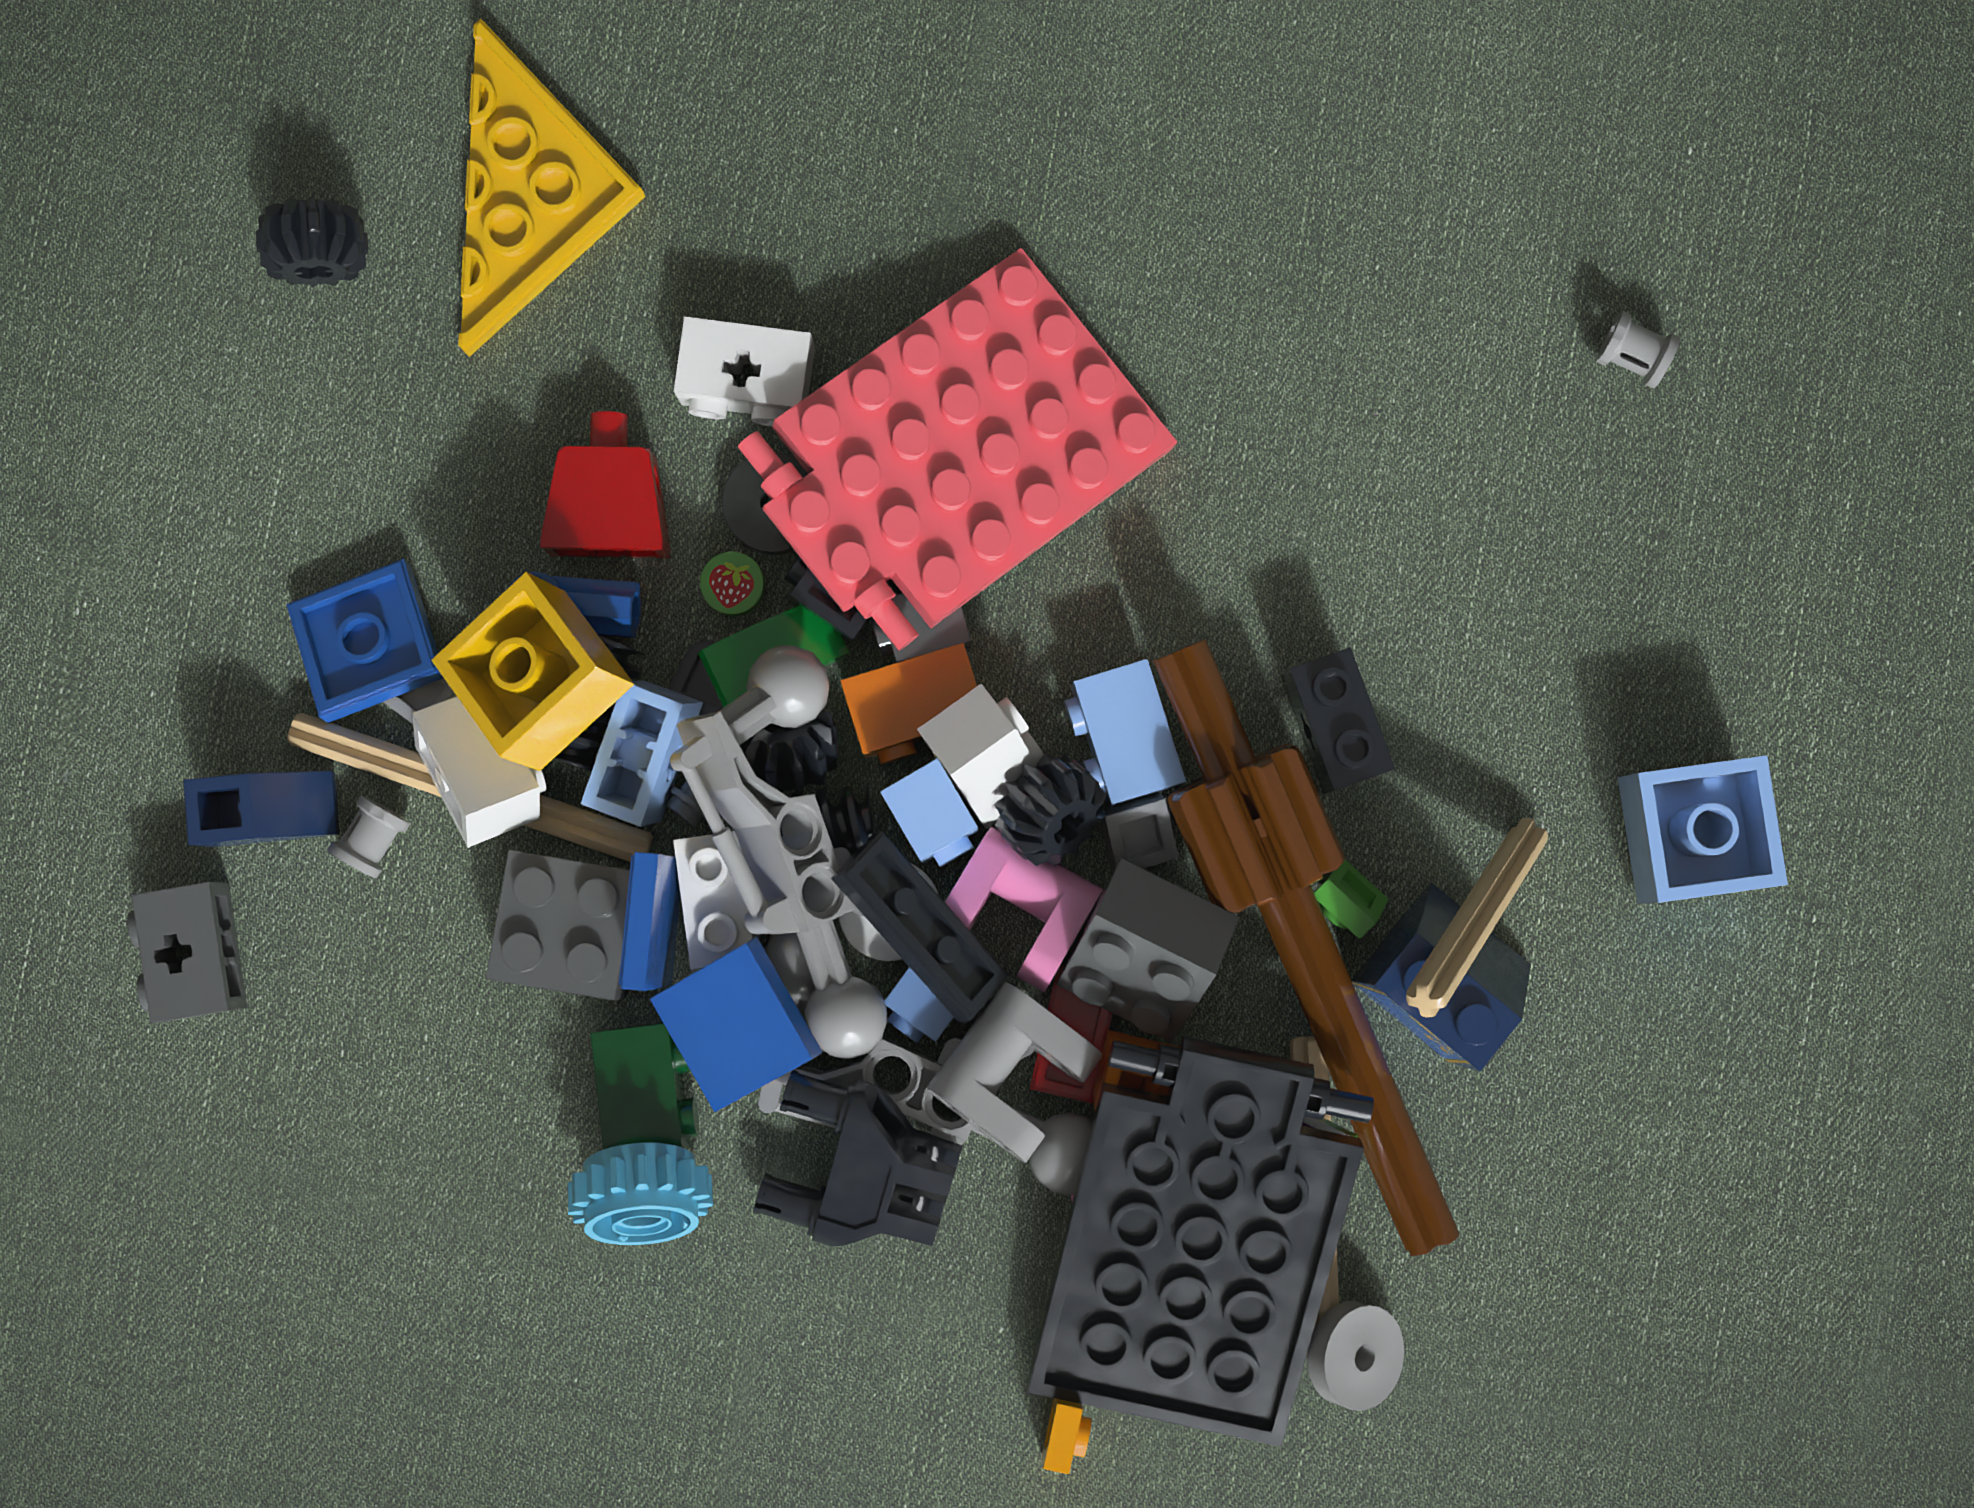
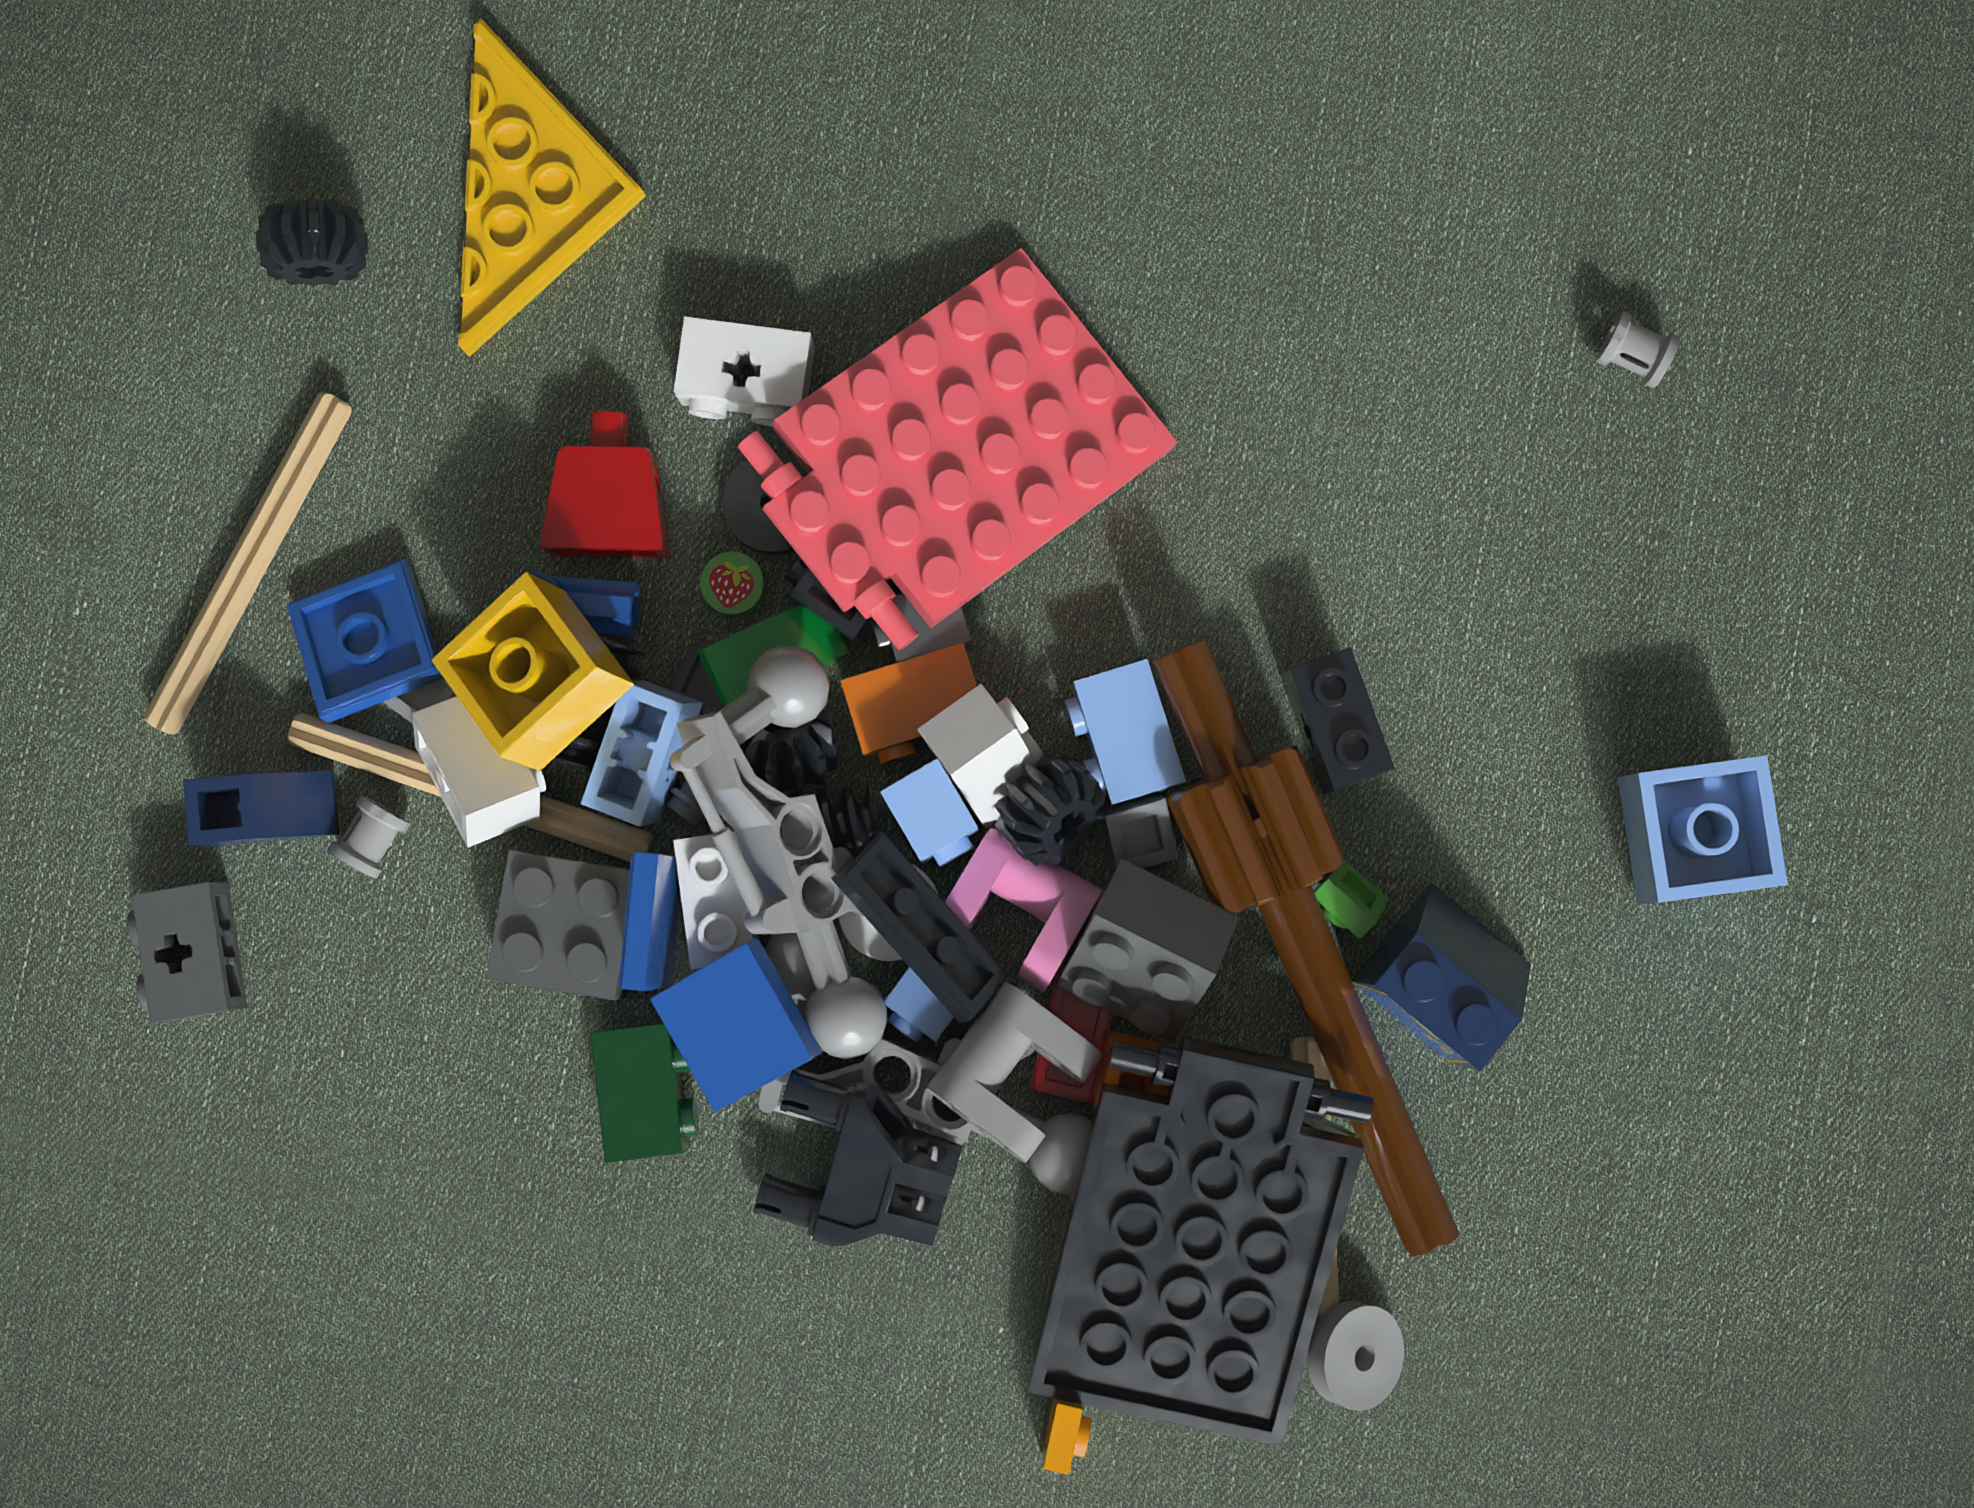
medium azure gear [568,1143,713,1245] -> none
tan axle [1406,818,1548,1017] -> none
none -> tan axle [144,392,352,735]

